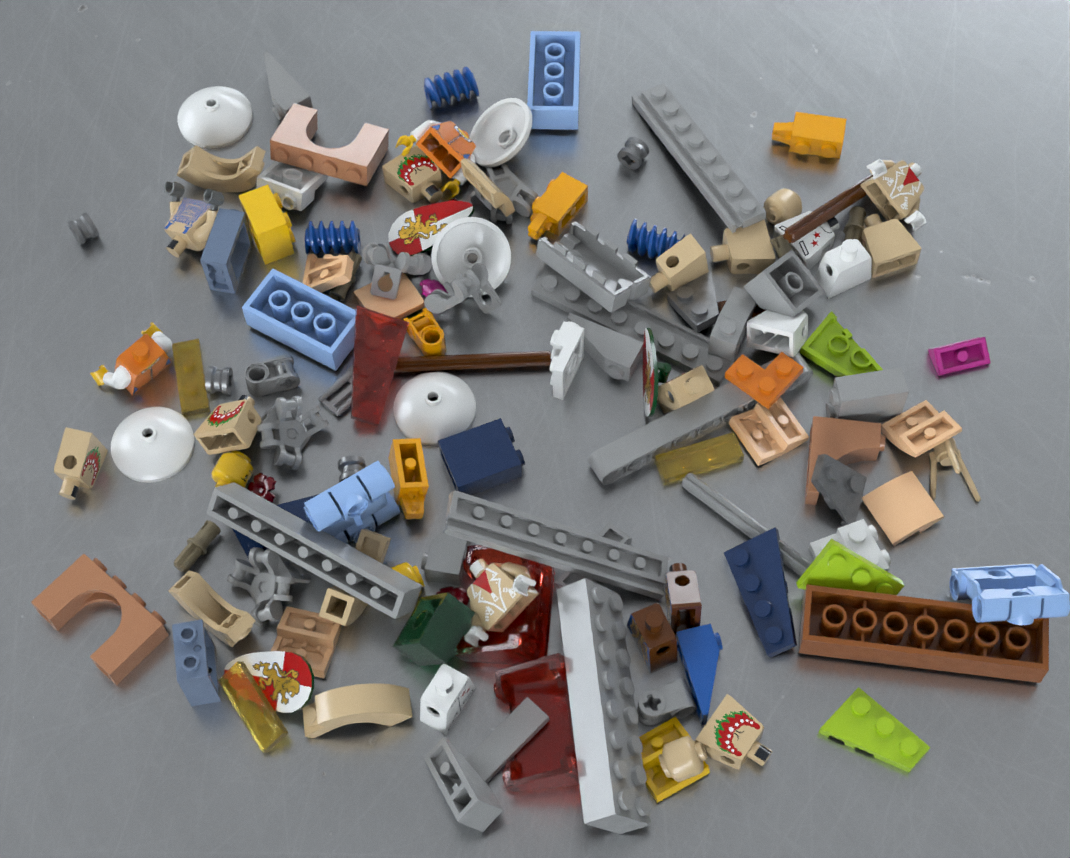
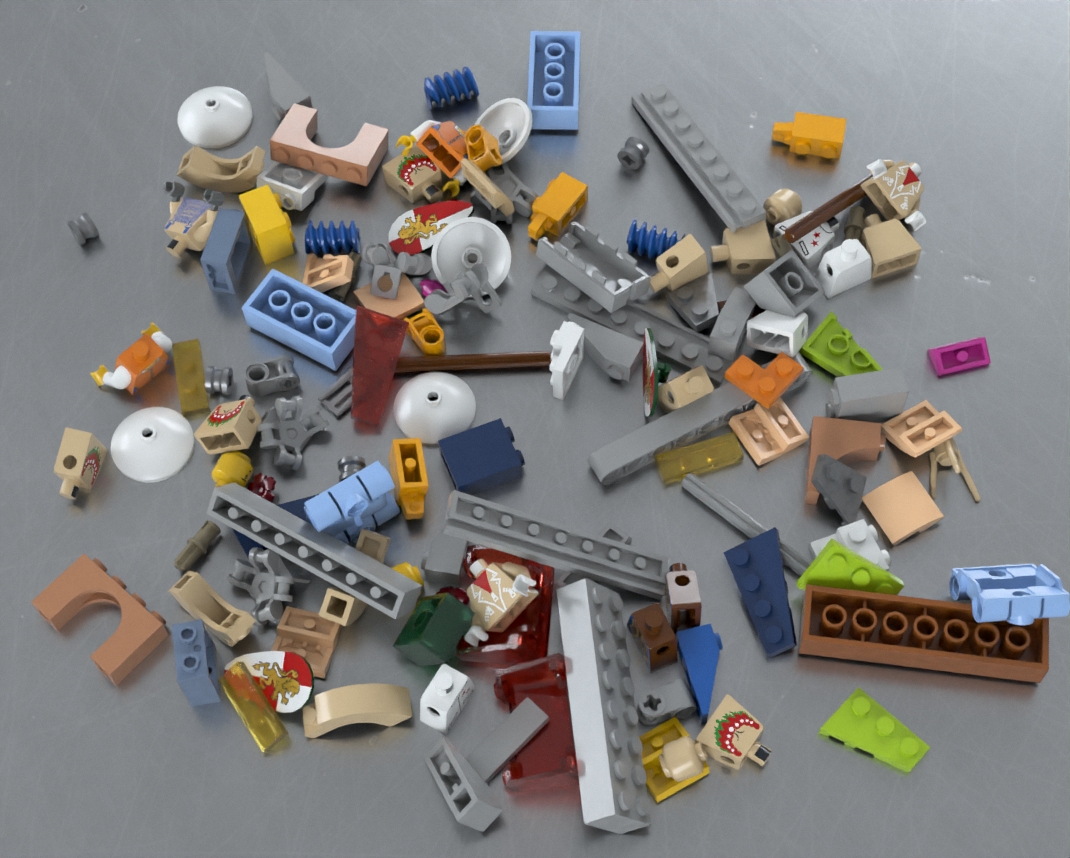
none -> light orange piece [465,125,502,173]

